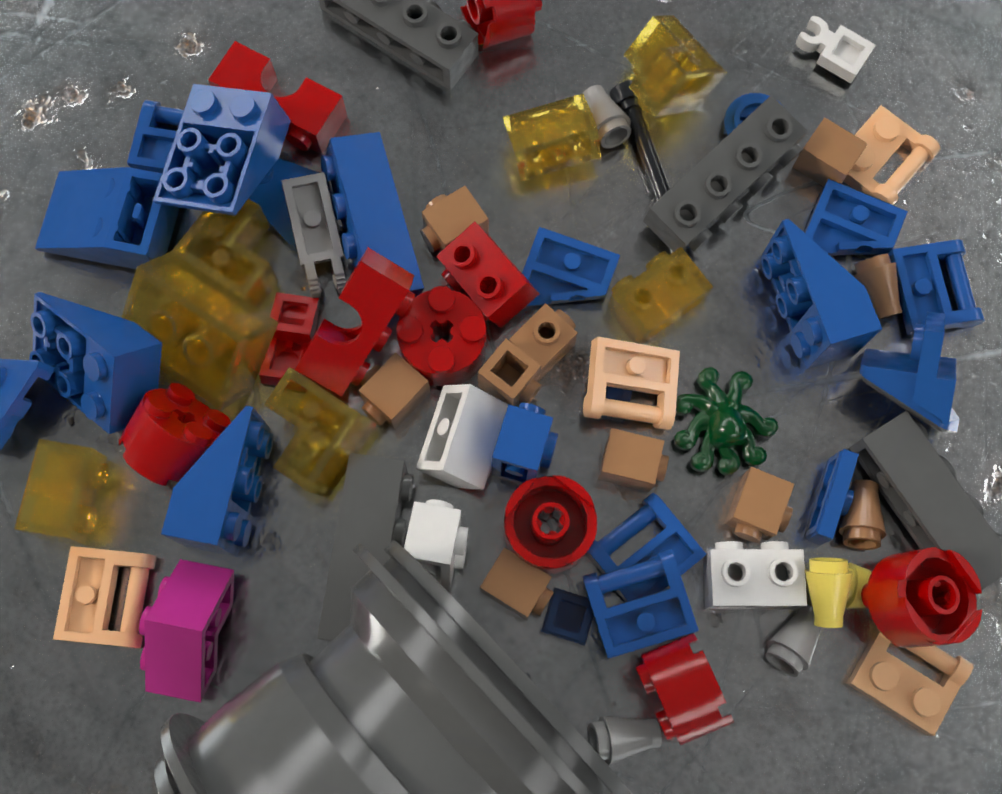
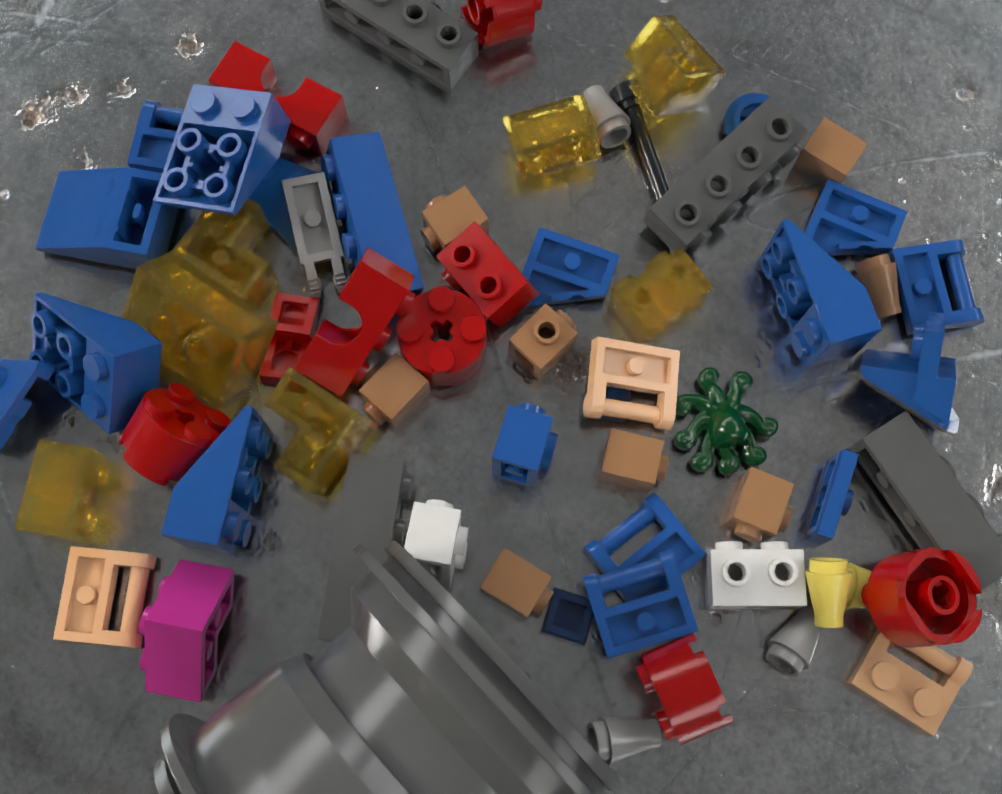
white brick [416,384,508,490] -> none
medium nougat brick [478,338,542,407] -> none
red brick [503,475,597,574] -> none
white plate [795,16,876,83] -> none
medium nougat cone [839,480,886,550] -> none
light nougat plate [843,105,941,206] -> none

